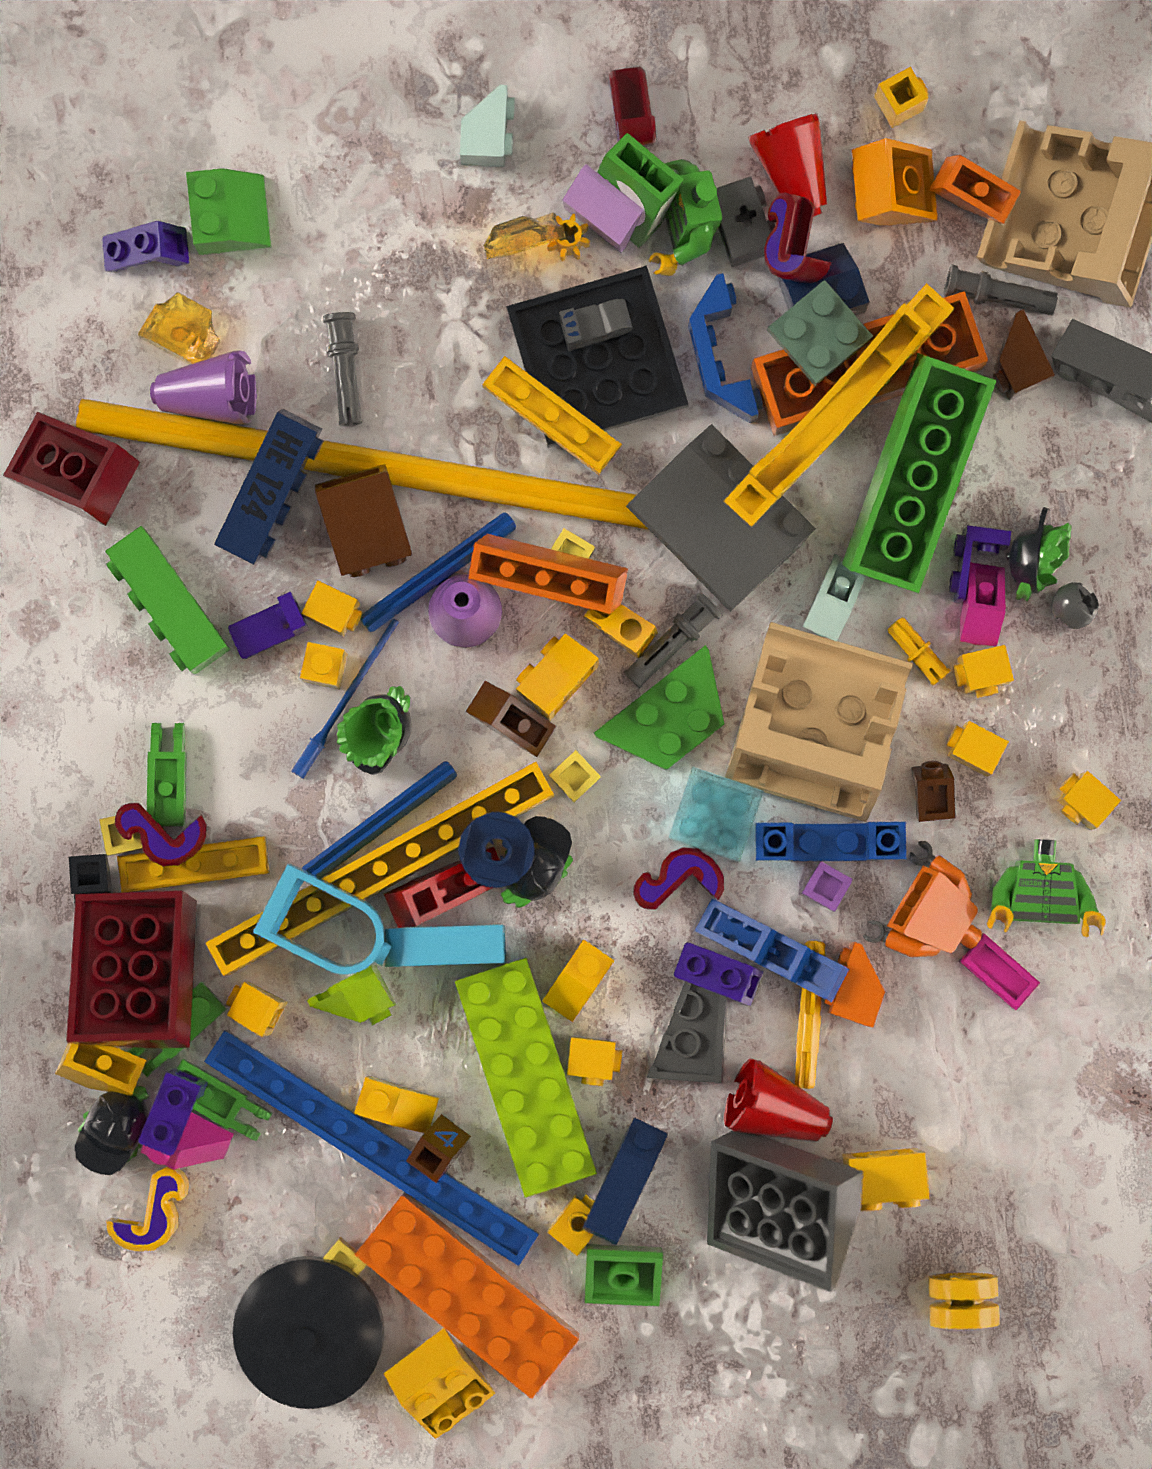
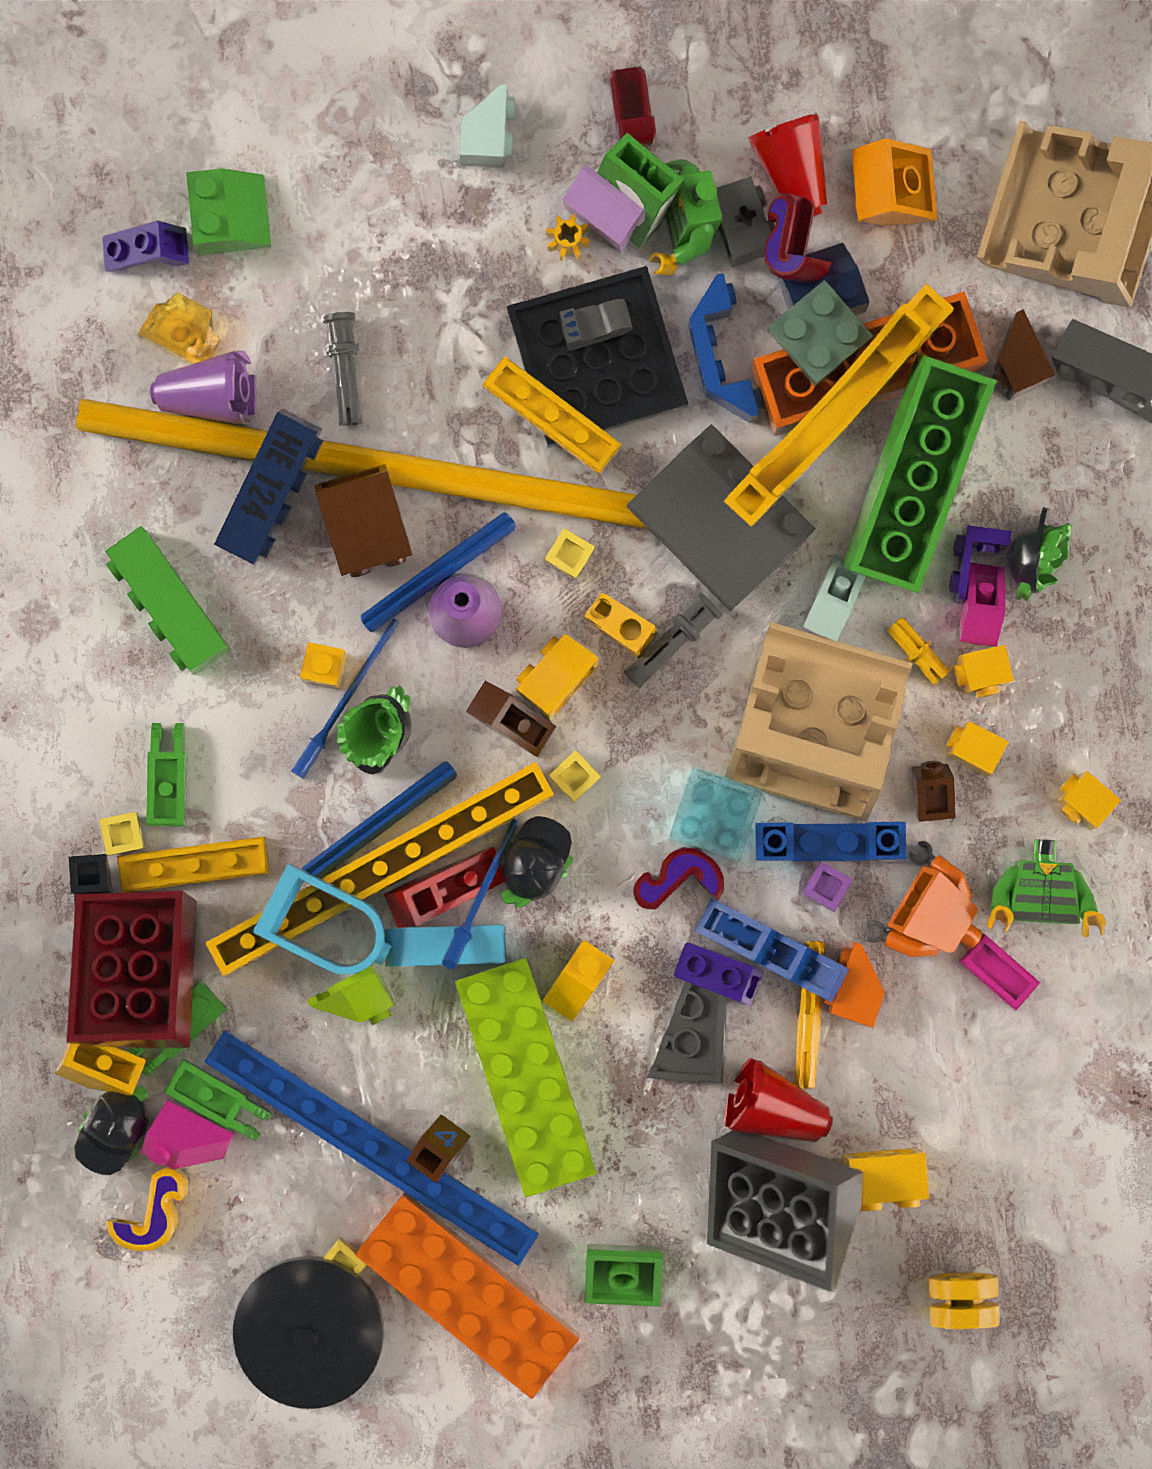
dark red slope [3,412,140,526] -> none
animal [115,803,207,867] -> none
dark purple bracket [139,1068,208,1156] -> none
yellow slope [226,981,288,1037] -> none
dark purple bracket [228,591,310,659] -> none
yellow brick [301,580,362,637] -> none
yellow slope [354,1076,439,1133] -> none
yellow slope [383,1328,496,1439] -> none
dark blue plate [458,812,535,888] -> none
orange brick [468,534,628,614] -> none
clear yellow slope [484,212,565,259] -> none
yellow brick [548,1194,595,1256] -> none
yellow brick [567,1036,622,1086] -> none
dark blue slope [582,1117,668,1245] -> none
bright green wing [594,645,724,770] -> none
yellow brick [874,66,929,128] -> none
orange slope [929,155,1021,224] -> none
dark grey pin [944,264,1058,316] -> none
dark grey piece [1051,582,1099,629] -> none
none -> blue piece [442,820,518,969]

